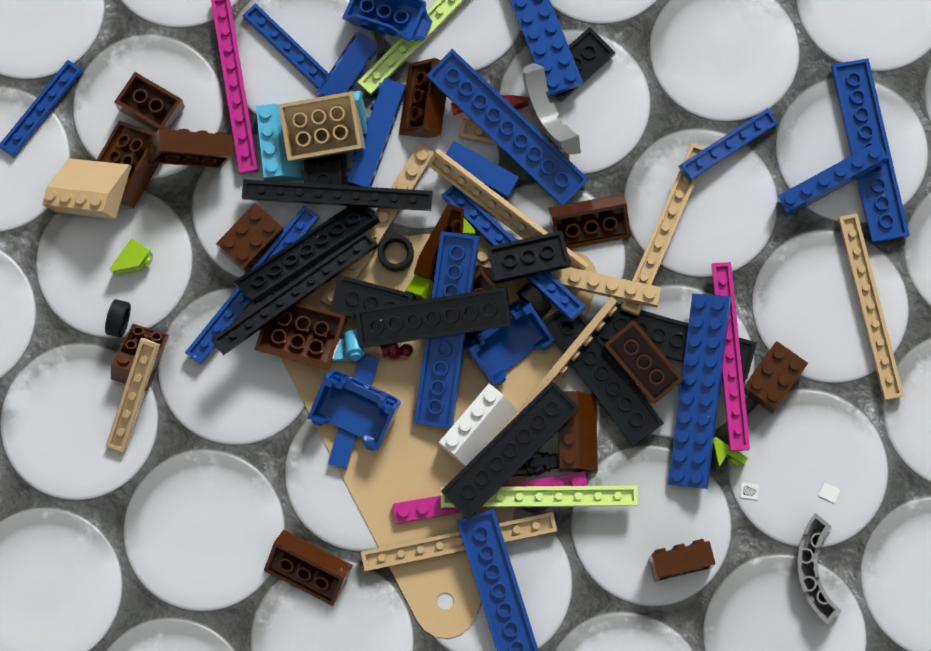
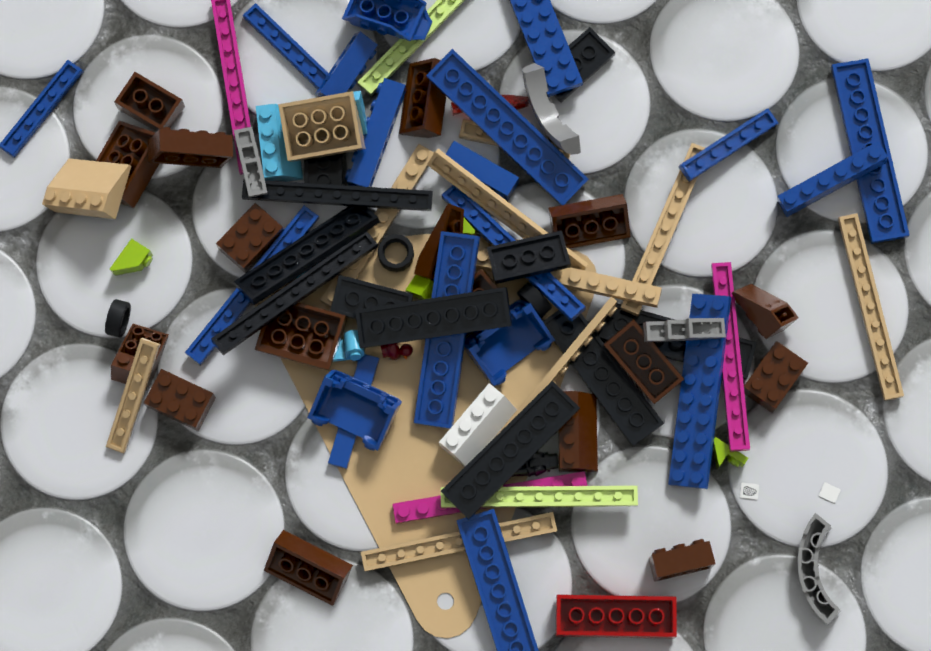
none -> reddish brown brick [144,369,216,432]
none -> light grey slope [234,127,268,197]
none -> red brick [556,595,677,639]
none -> light grey slope [643,318,726,342]
none -> reddish brown slope [731,284,799,339]

